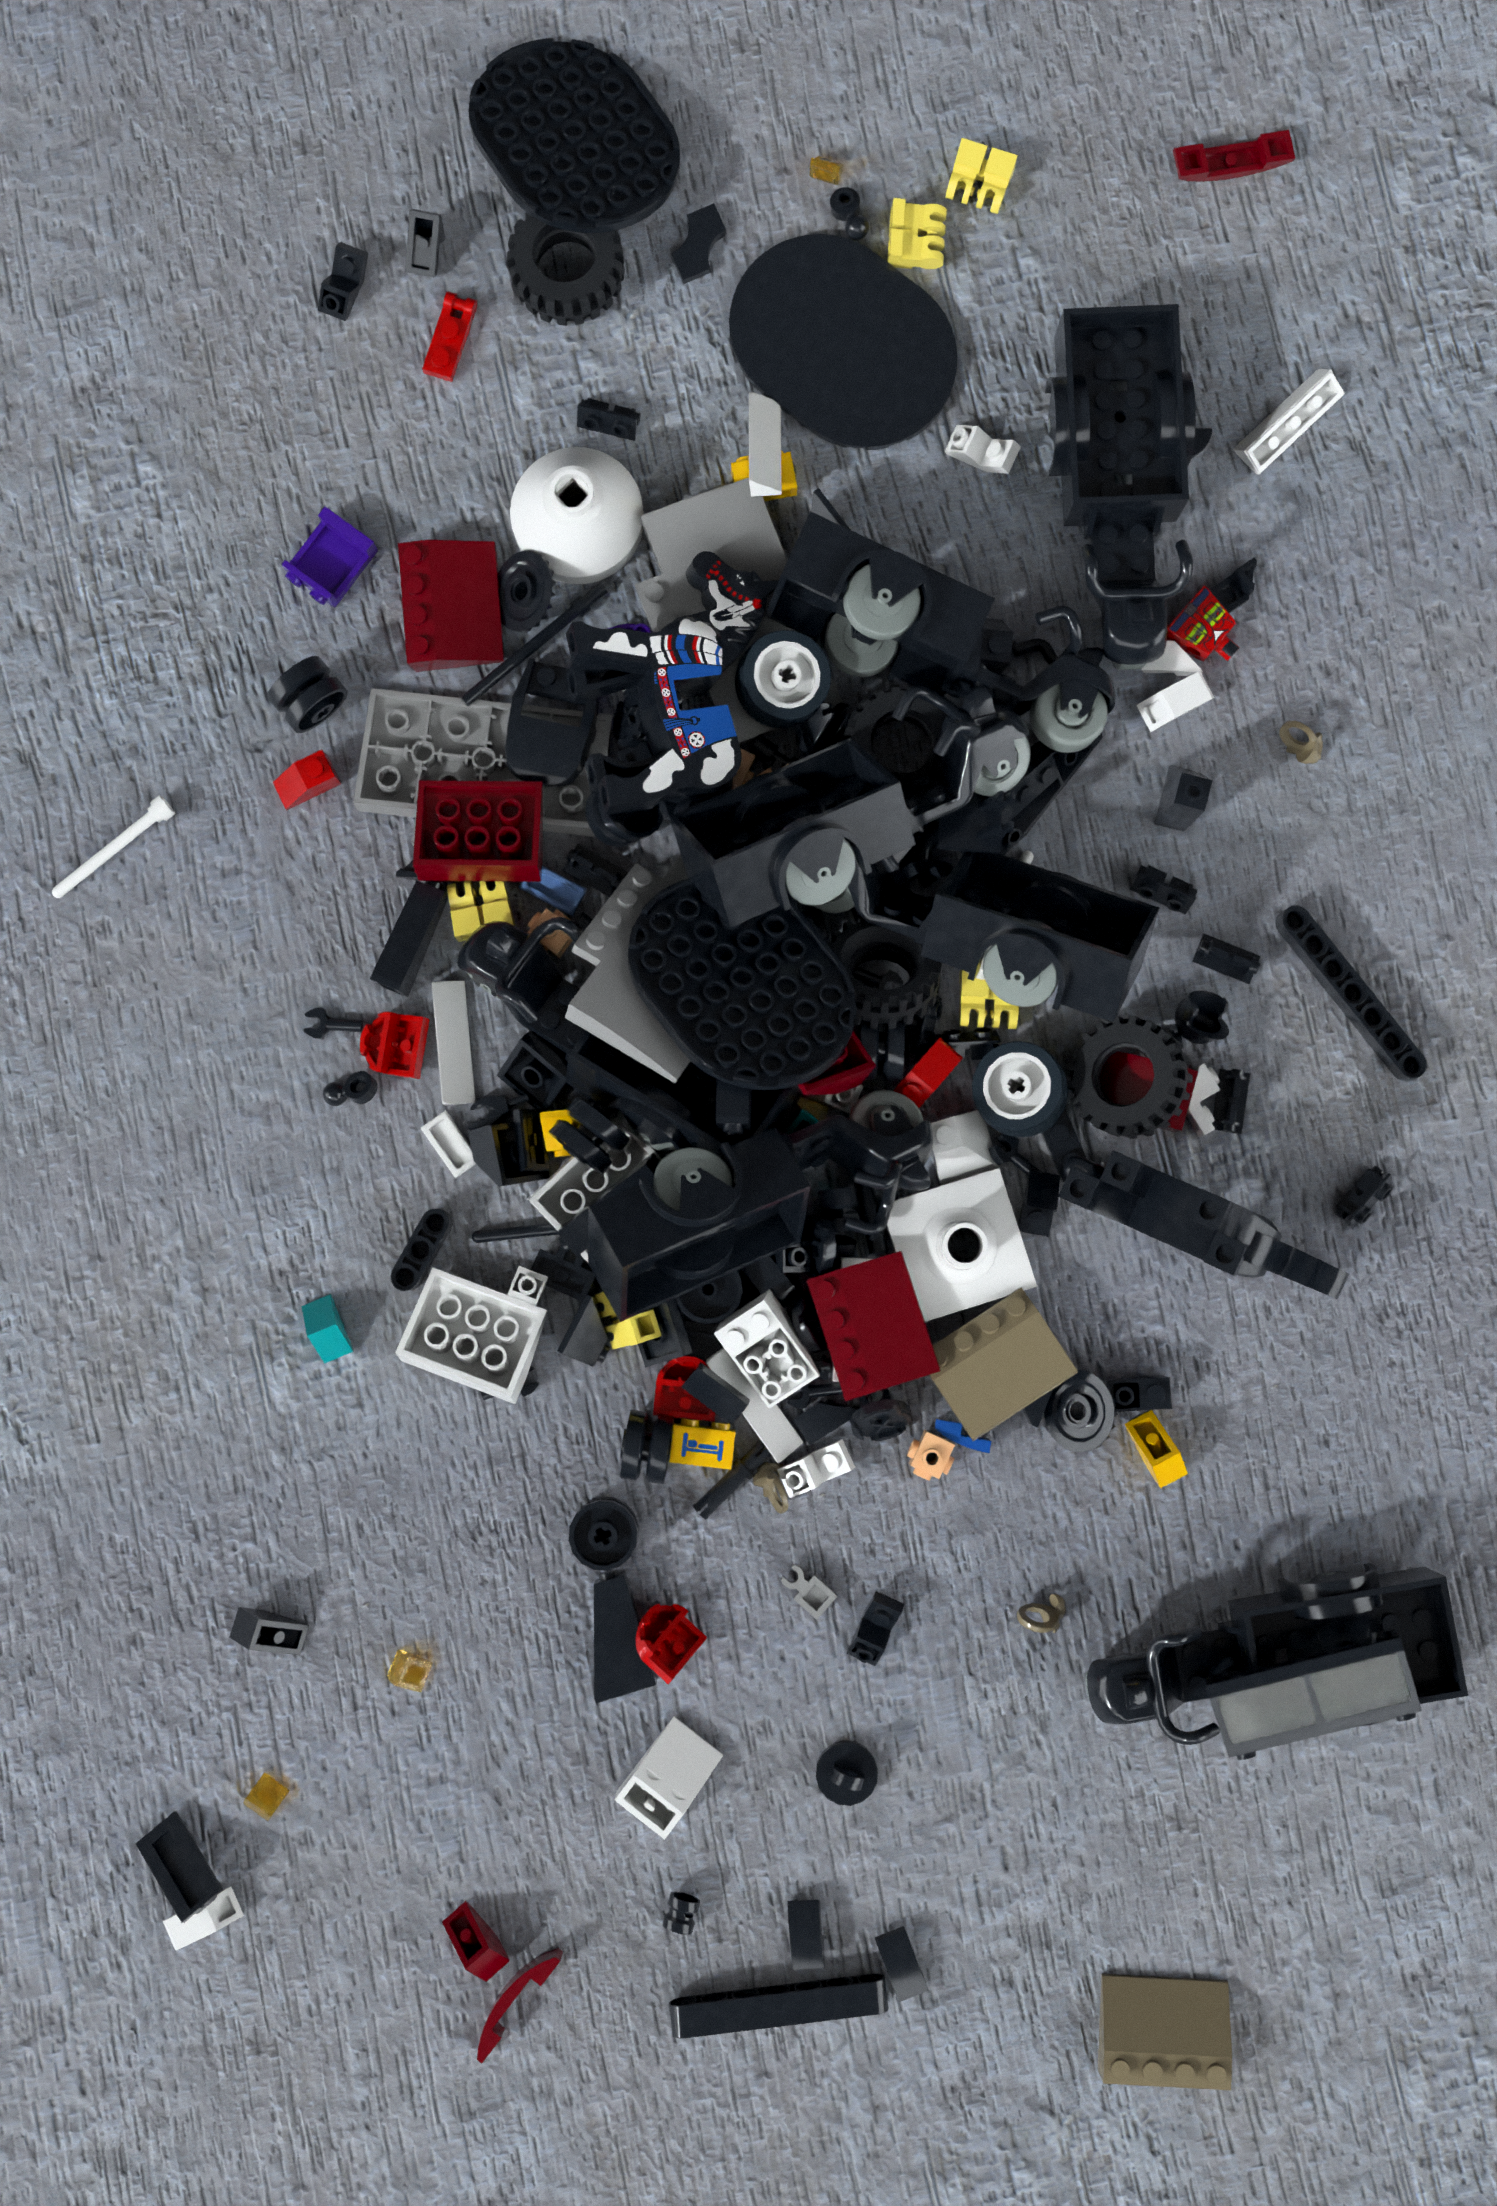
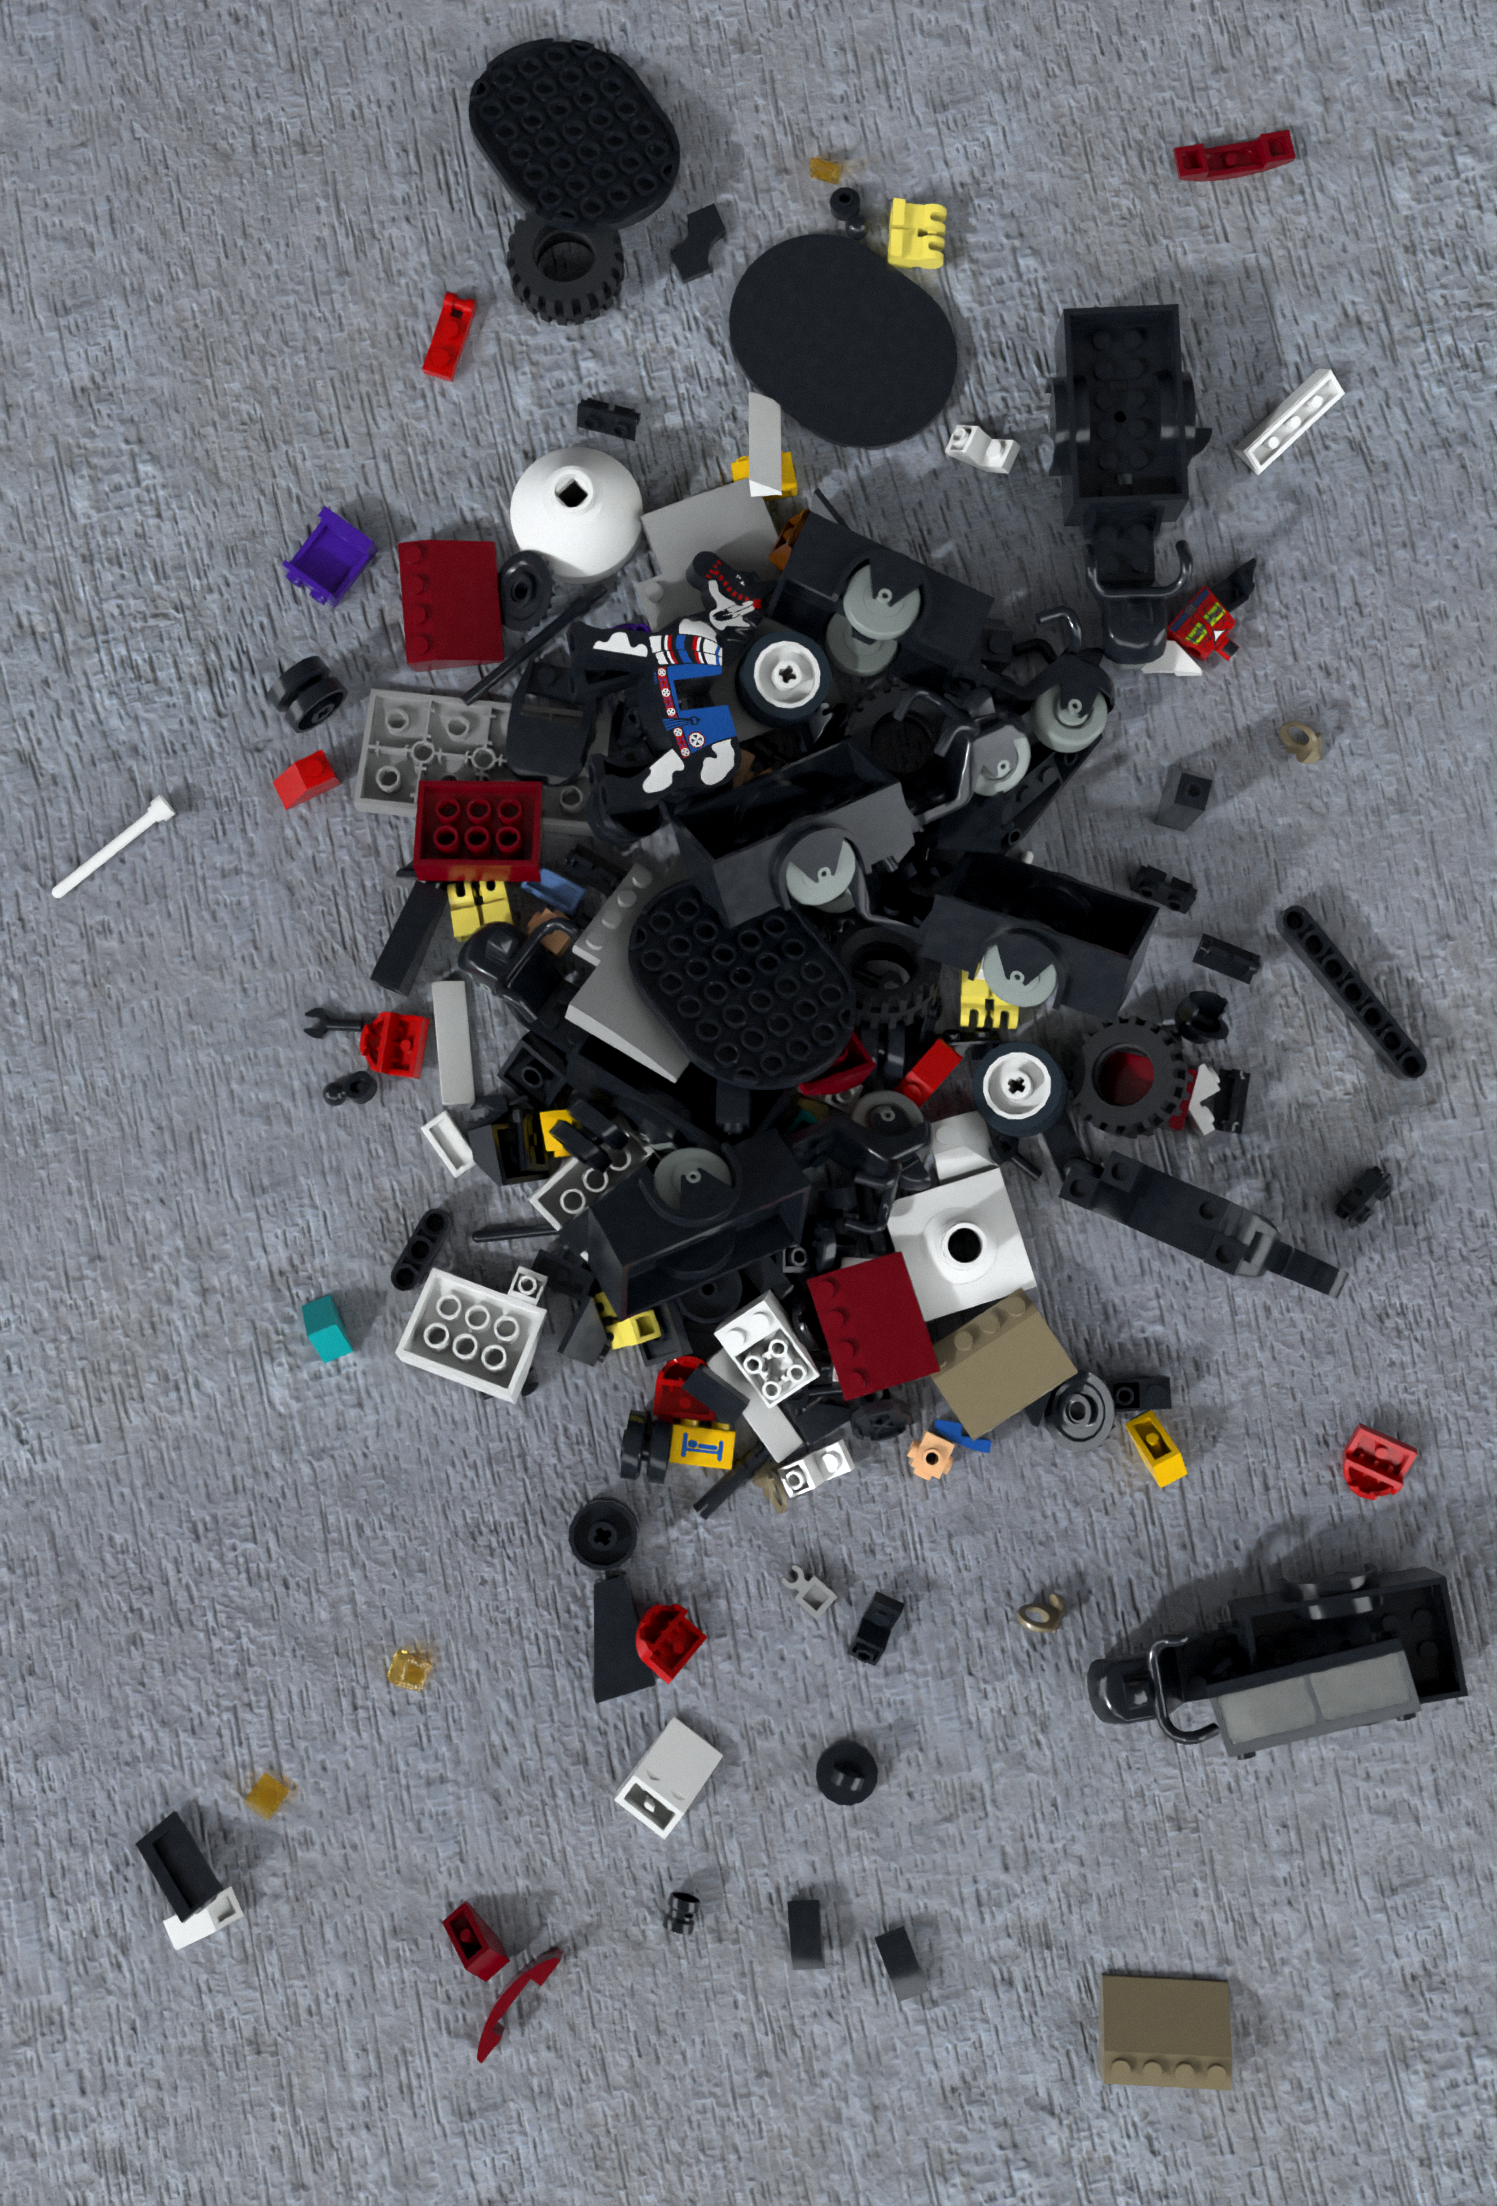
black slope [229,1607,310,1656] -> none
black slope [318,242,368,321] -> none
black slope [405,209,445,278] -> none
black beam [669,1973,889,2039] -> none
light yellow legs [945,138,1018,214] -> none
black slope [1018,1170,1060,1237] -> none
white slope [1136,671,1214,732] -> none
none -> reddish brown slope [768,509,810,573]
none -> red slope [1342,1423,1418,1500]

